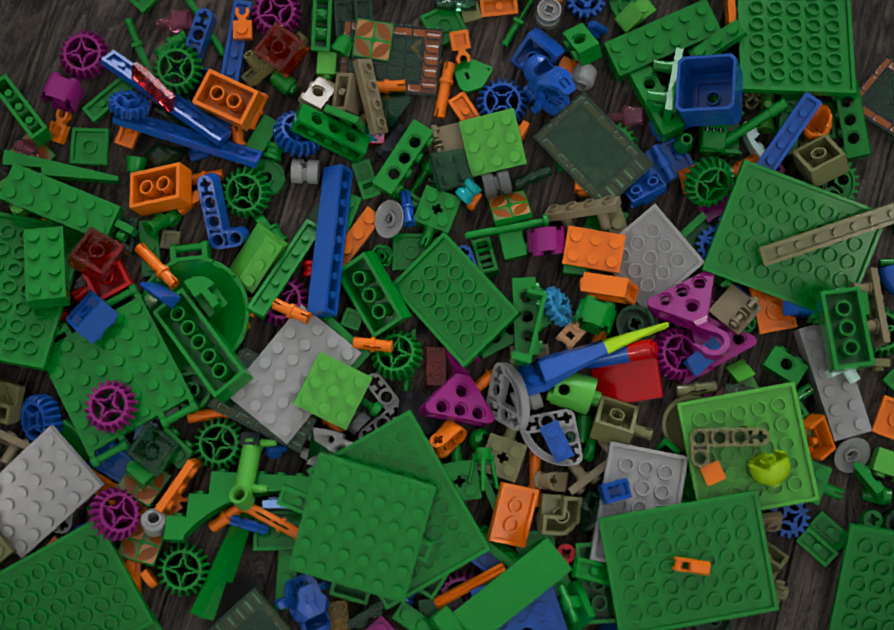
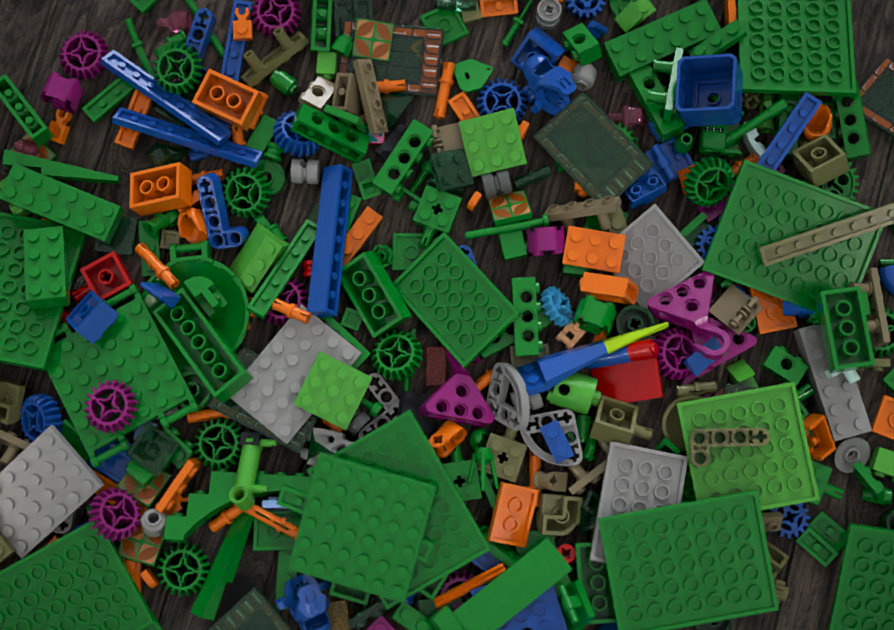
green tile [69,127,111,167] -> none
clear red slope [69,227,125,285] -> none
blue gear [108,90,151,120] -> none
green tile [114,219,139,243] -> none
green hat [126,156,148,173] -> none
clear red tile [131,61,176,112] -> none
blue axle [230,515,269,535] -> none
clear red slope [253,21,310,79] -> none
blue plate [265,439,287,459] -> none
orange pin [353,336,393,353] -> none
light grey dish [375,200,404,238] -> none
blue axle [400,190,415,227] -> none
orange plate [449,29,471,64] -> none
teal wheel [455,178,482,205] -> none
green slope [472,236,499,278] -> none
green panel [510,287,547,367] -> none
green plate [572,557,610,586] -> none
blue slope [597,478,632,505] -> none
orange bar [672,556,711,576] -> none
orange tile [699,460,726,486] -> none
lime cylinder [748,450,791,487] -> none
green wheel [859,510,883,527] -> none
none -> orange hair [177,207,208,244]

